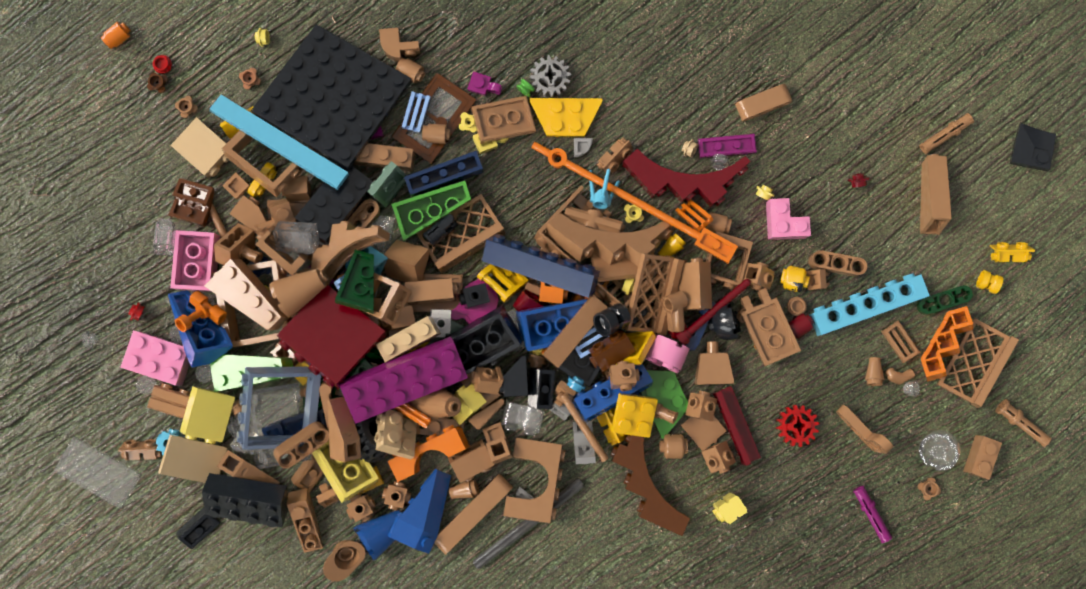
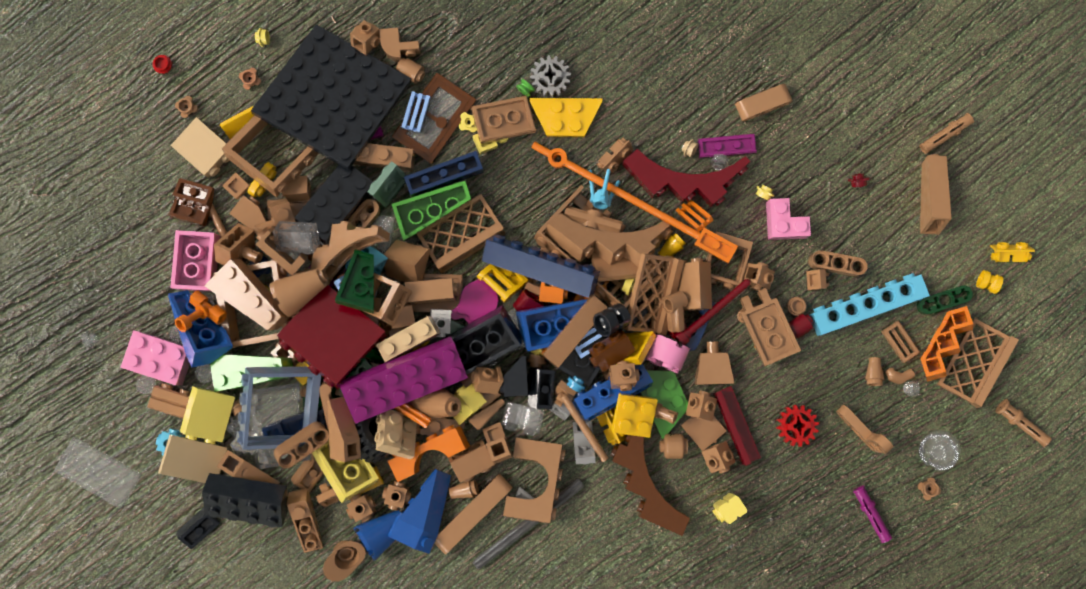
orange brick [101,21,131,49] -> none
medium nougat hinge [118,439,162,460] -> none
red plate [128,302,145,321] -> none
reddish brown plate [147,72,168,93] -> none
clear brick [153,219,176,256] -> none
medium azure tile [210,95,349,190] -> none
medium nougat brick [422,124,450,144] -> none
black hinge [423,214,458,247] -> none
black brick [458,283,490,309] -> none
magenta plate [467,71,502,96] -> none
light grey tile [574,138,593,158] -> none
light yellow plate [624,204,644,223] -> none
medium nougat brick [704,212,732,234] -> none
black cylinder [708,301,741,340] -> none
yellow head [780,266,810,292] -> none
medium nougat brick [963,435,1002,480] -> none
black plate [1009,123,1056,172] -> none
none -> medium nougat brick [350,20,380,55]

